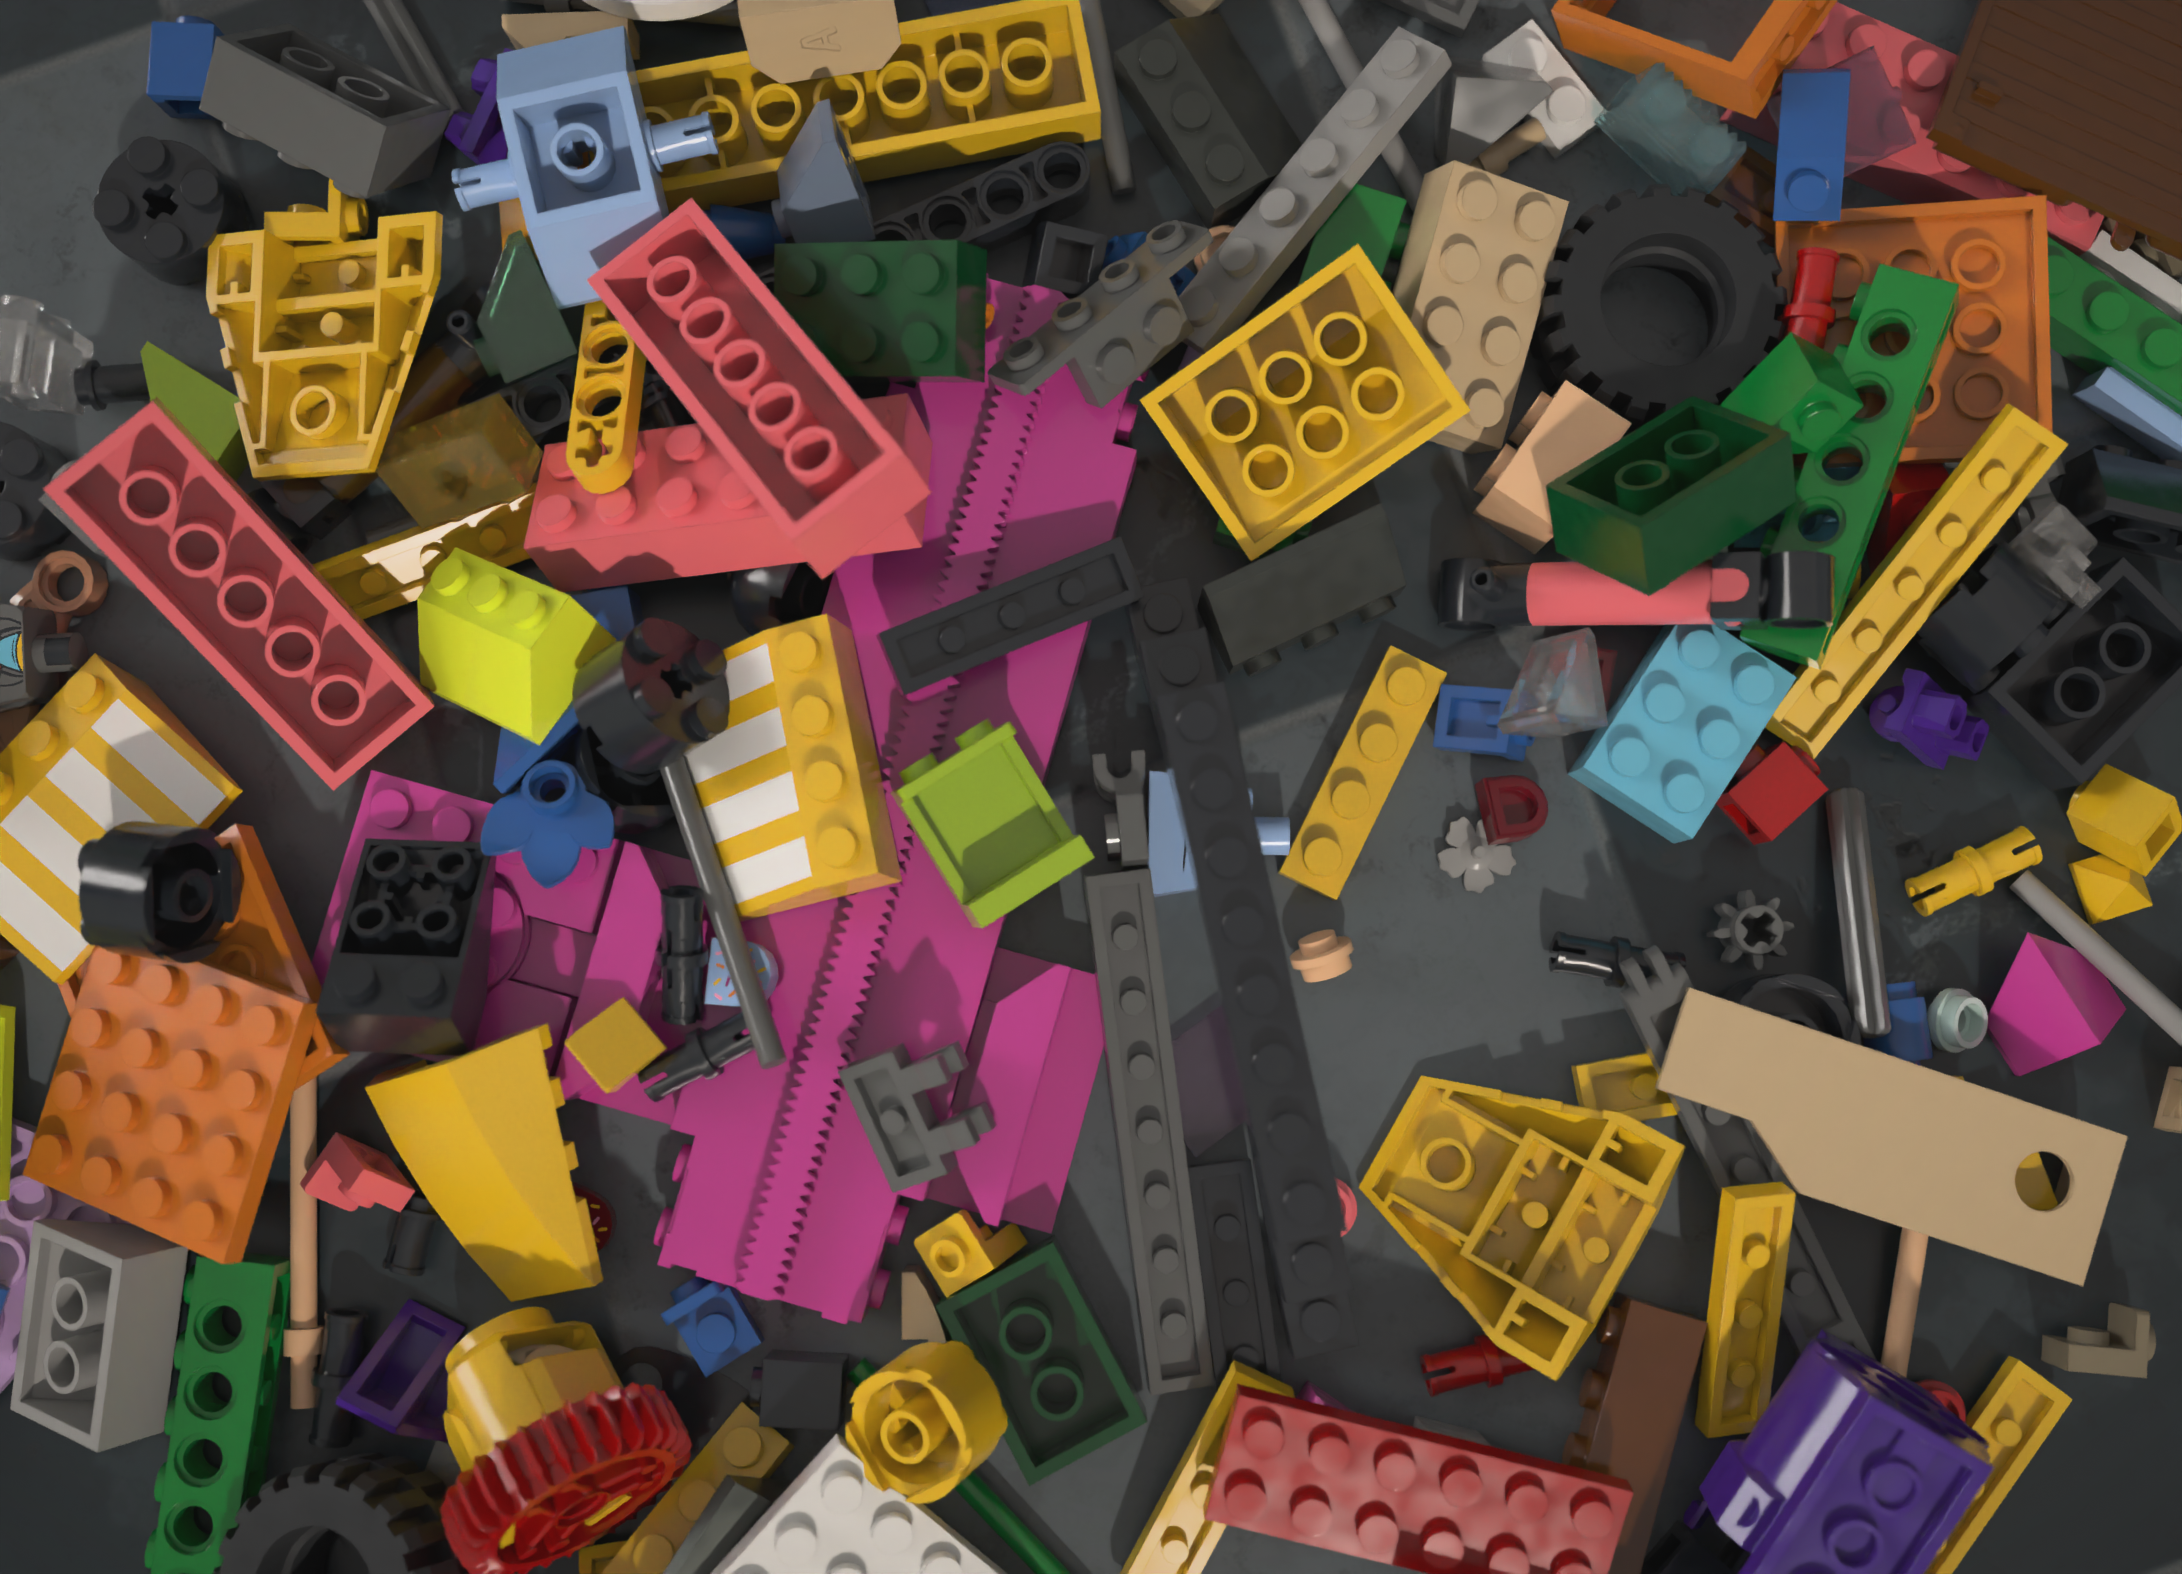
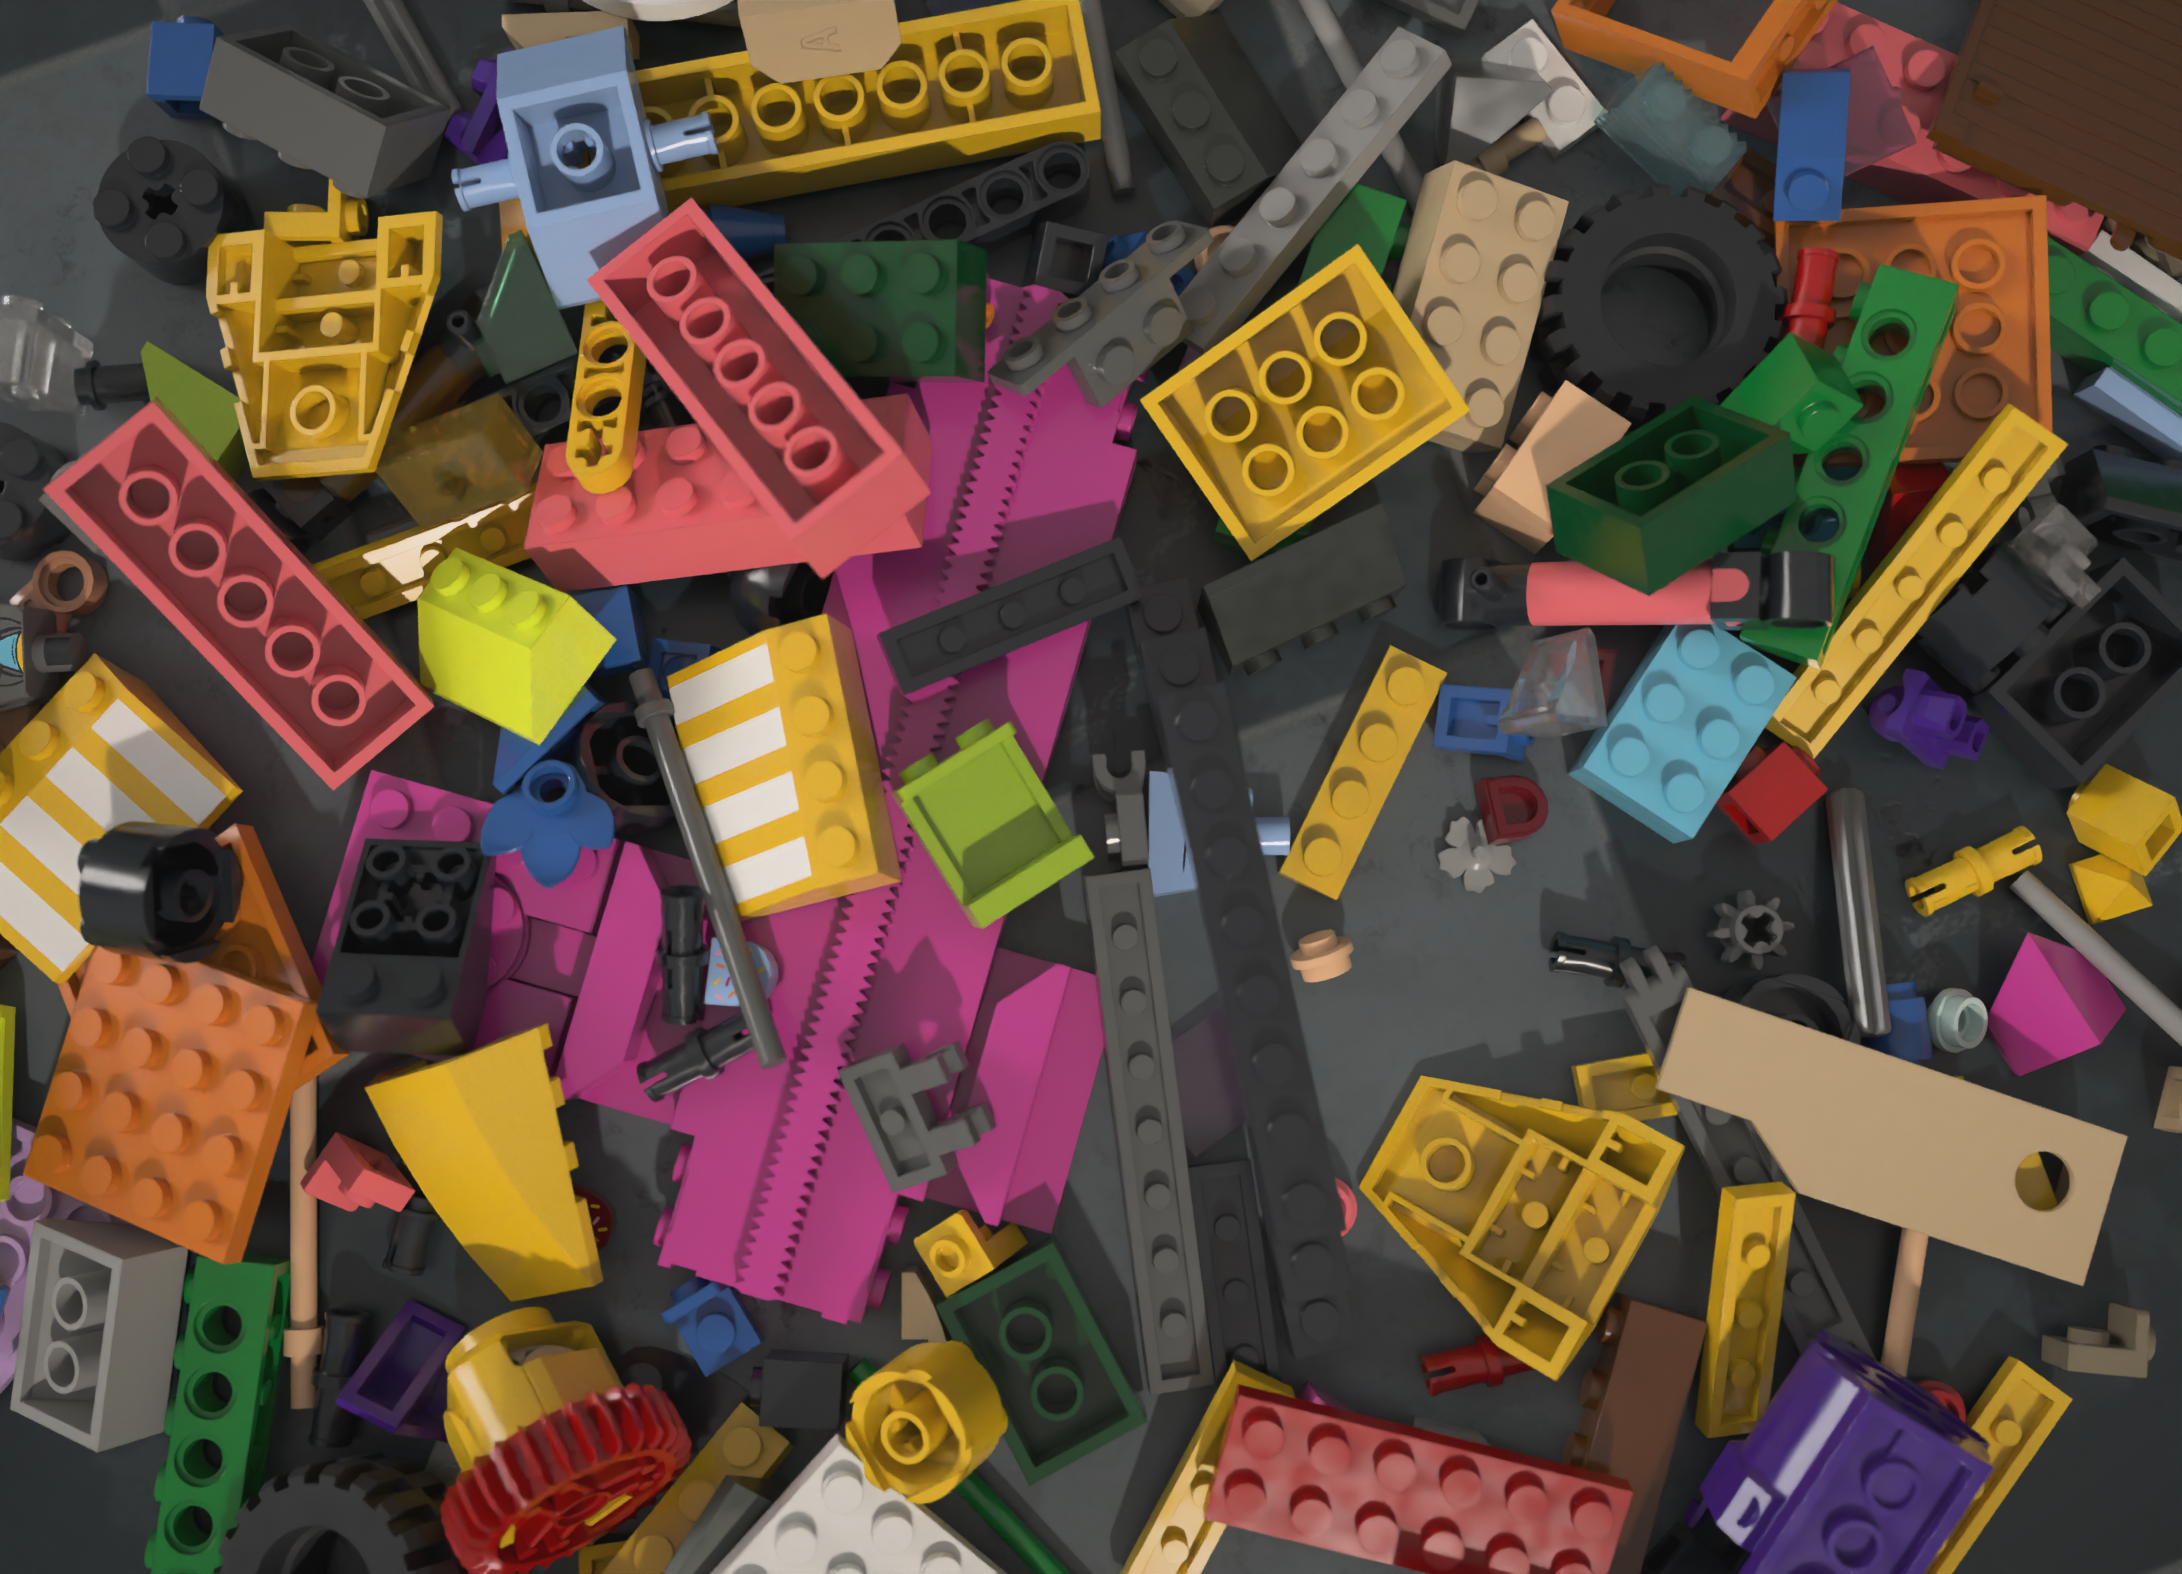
yellow slope [564,997,667,1093] -> none
black brick [572,618,730,774] -> none
sand blue slope [771,99,876,243] -> none

